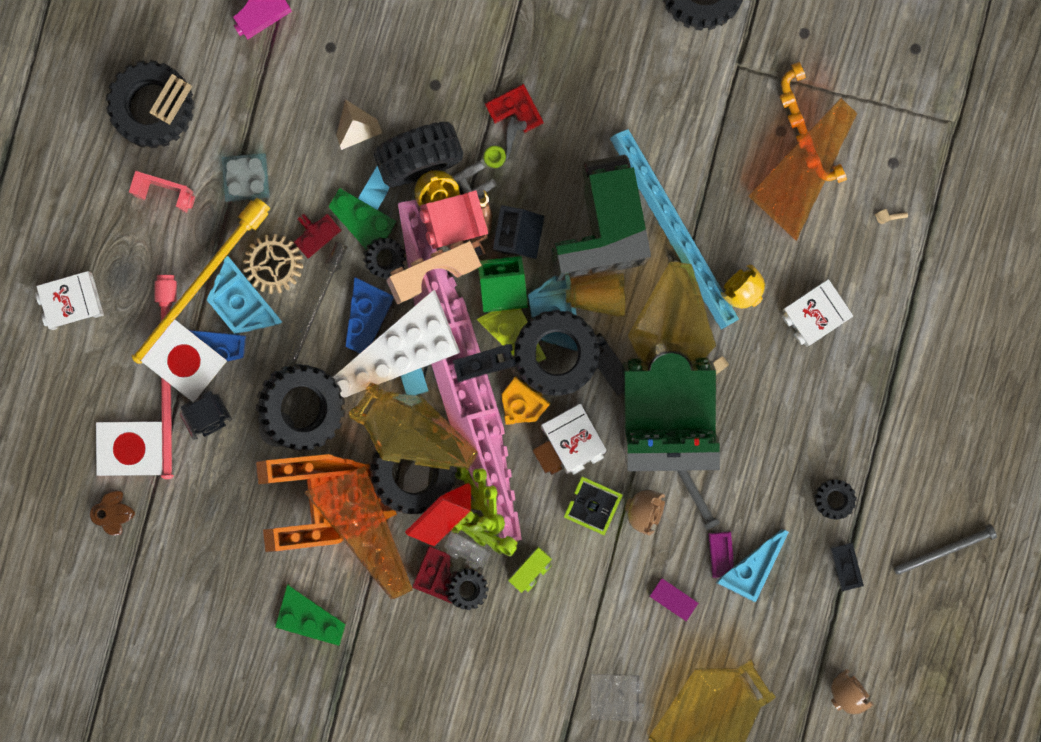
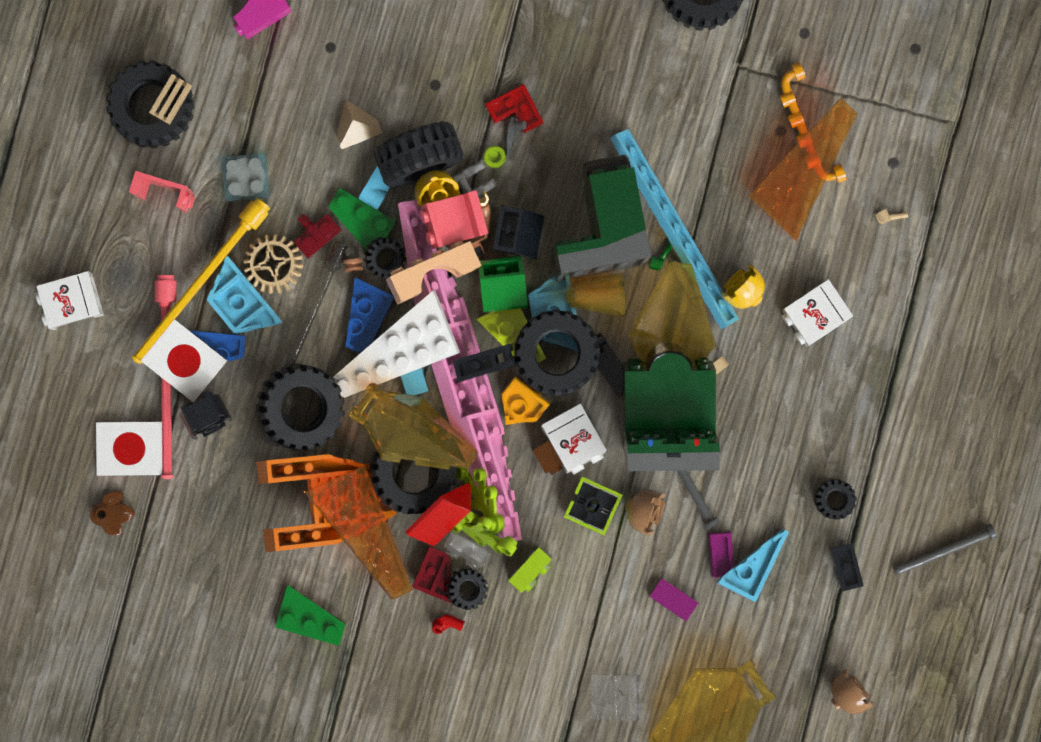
none -> nougat bush [343,258,364,272]
none -> red arm [431,614,465,634]
none -> green hand [649,243,673,271]

